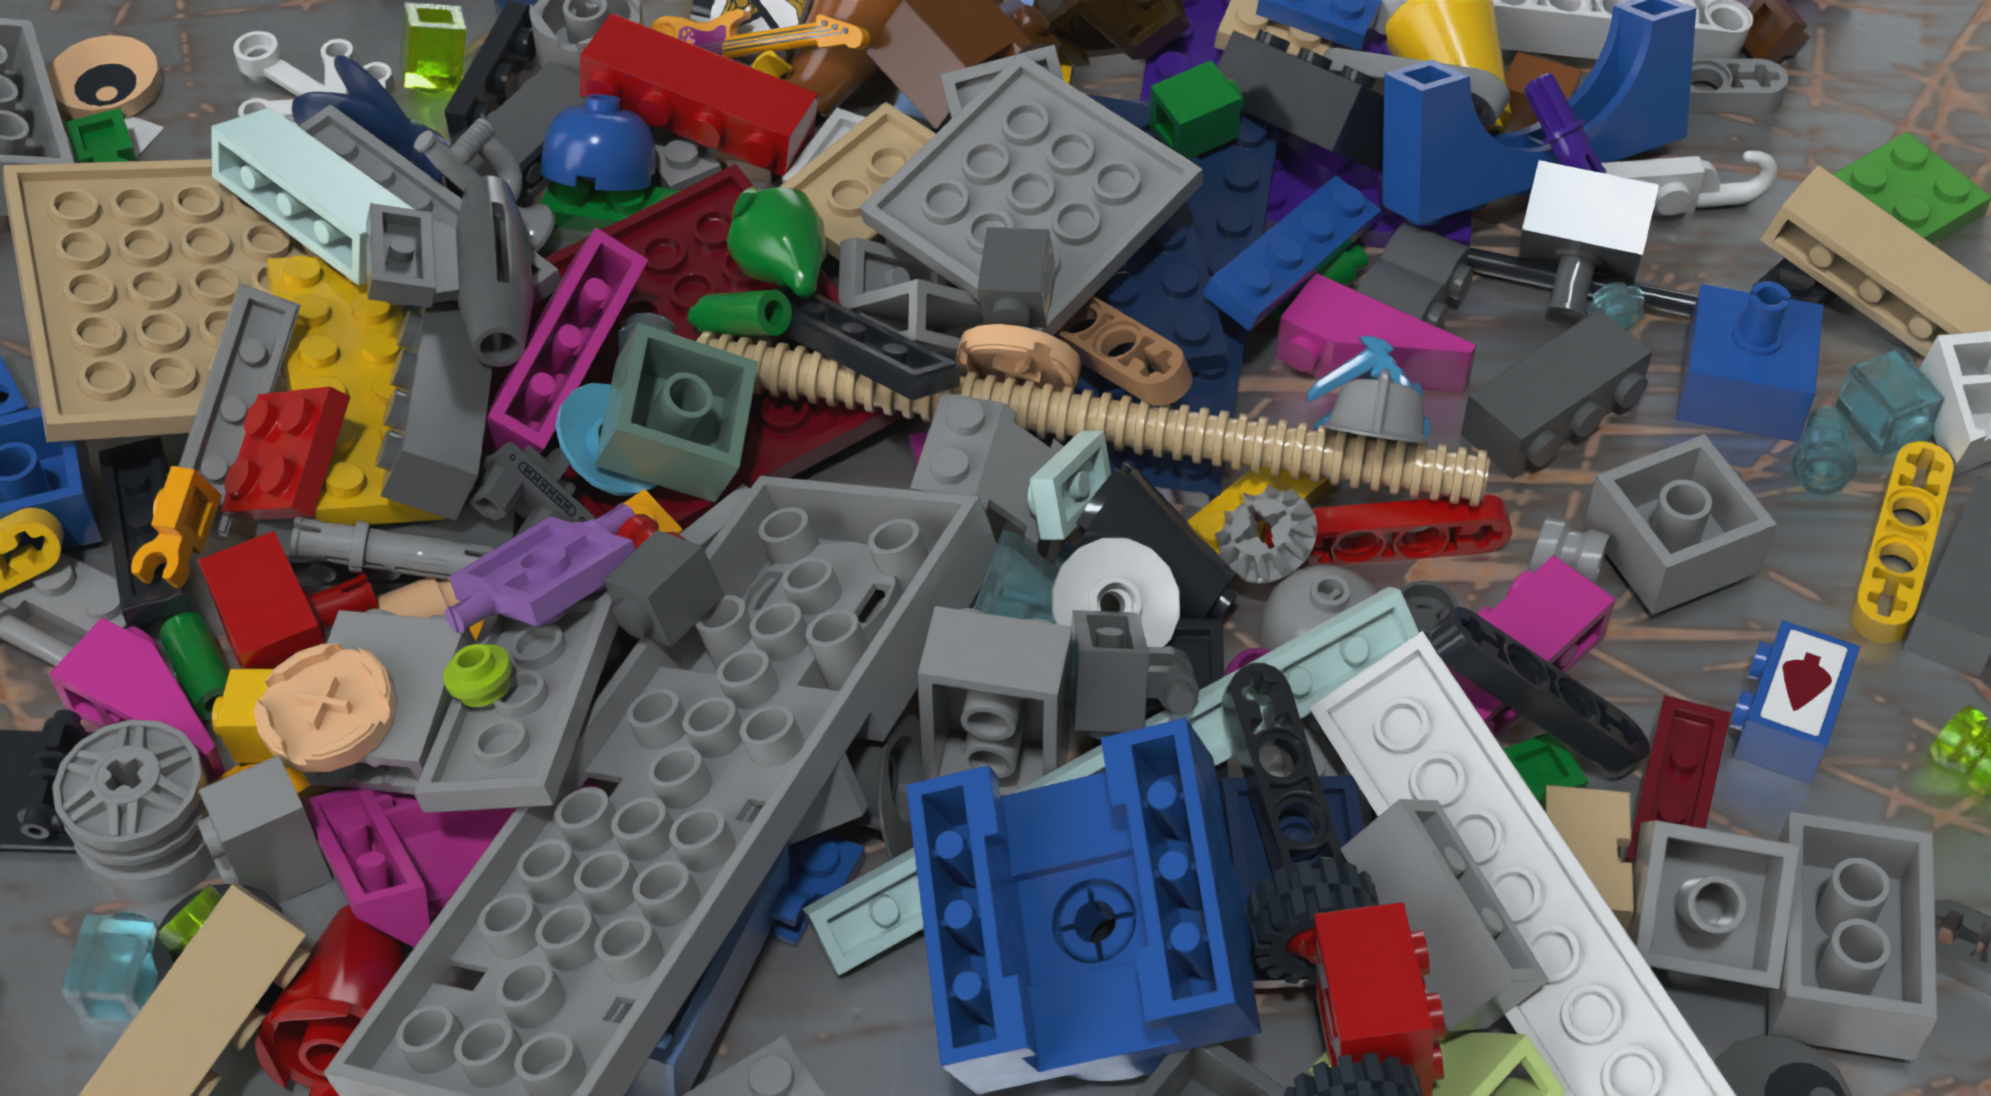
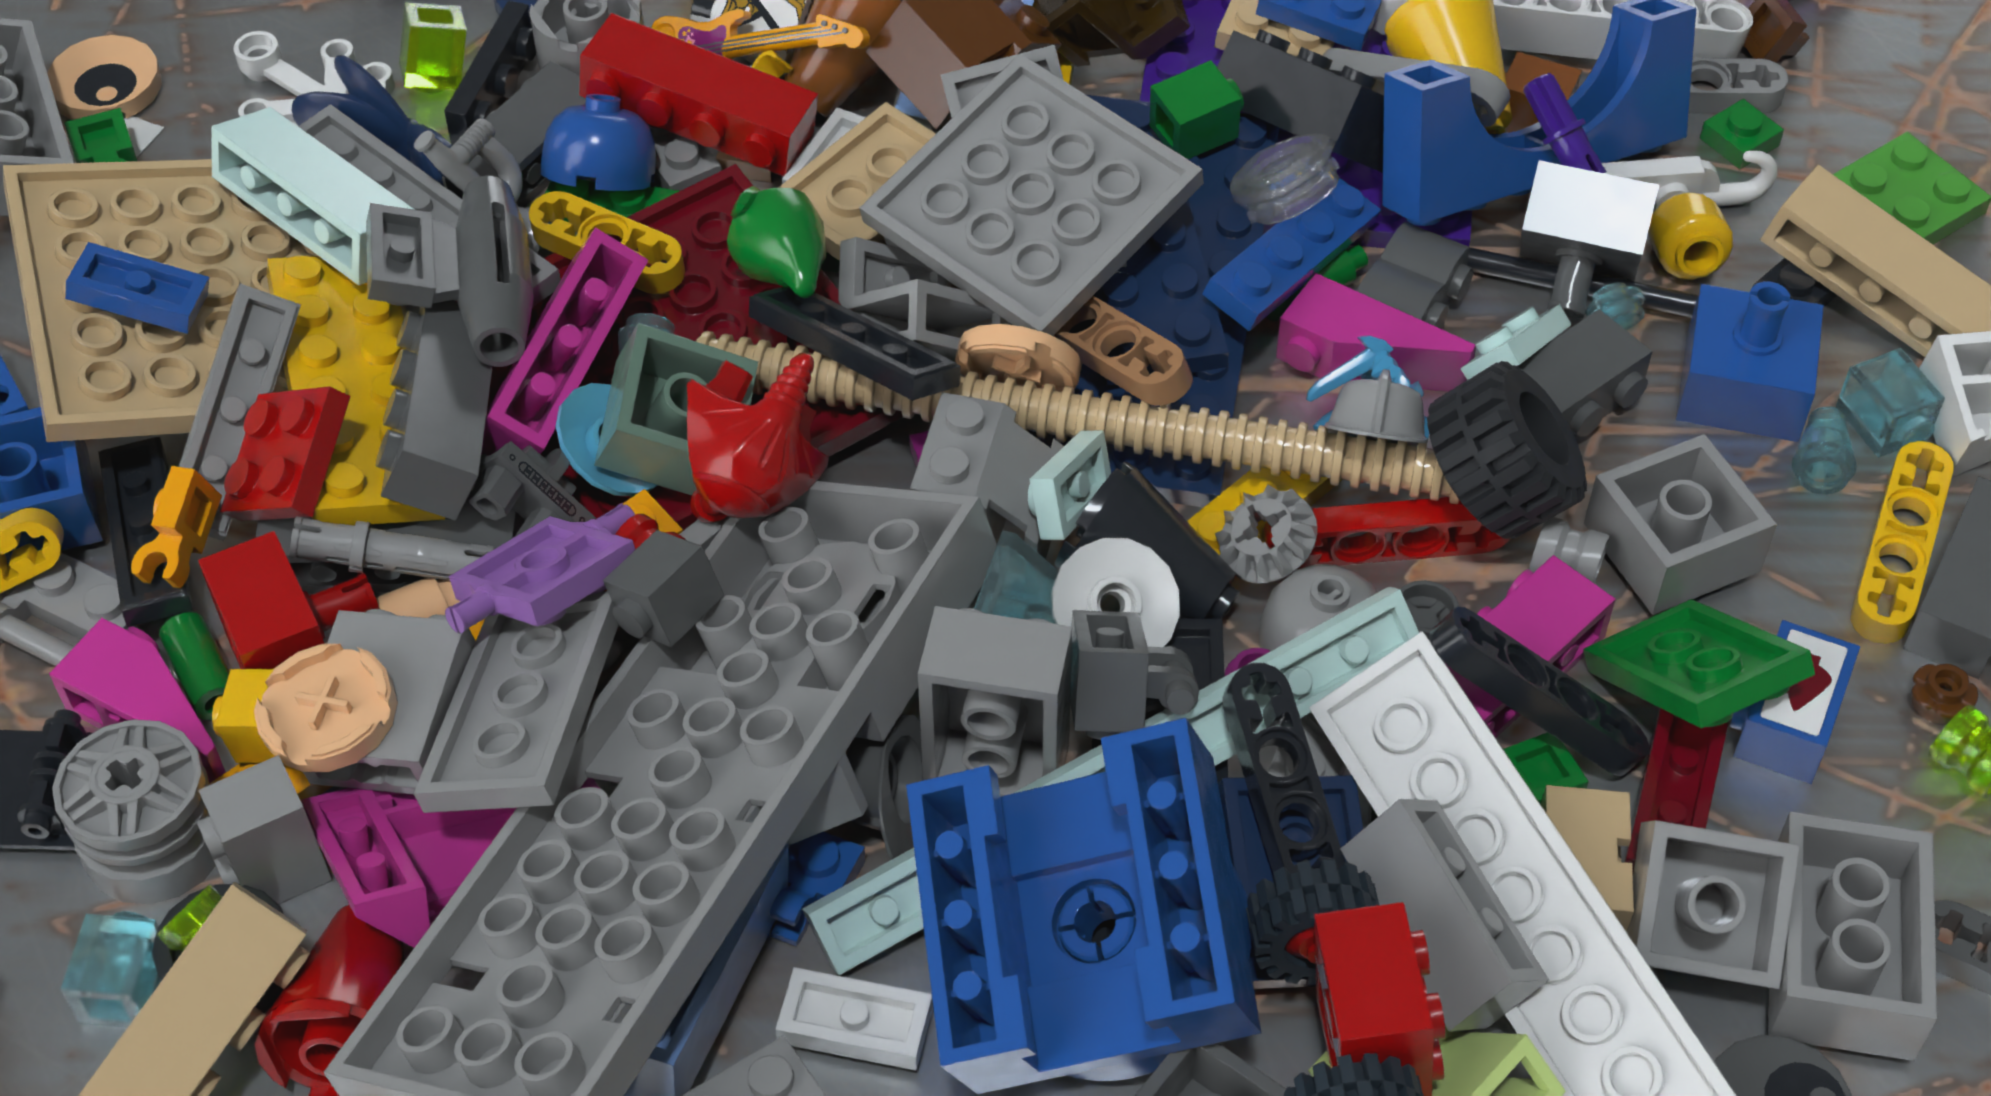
lime plate [443,644,512,707] -> none
green cylinder [688,290,792,338] -> none
dark grey brick [977,227,1055,328] -> none
none -> blue plate [65,242,210,334]
none -> yellow beam [528,191,685,294]
none -> red piece [687,353,829,523]
none -> white plate [775,967,933,1071]
none -> clear hat [1230,133,1339,225]
none -> black tyre [1427,361,1587,539]
none -> light aqua plate [1460,304,1572,380]
none -> green plate [1583,599,1815,729]
none -> yellow head [1648,192,1733,280]
none -> green plate [1699,99,1784,170]
none -> reddish brown plate [1911,663,1978,725]

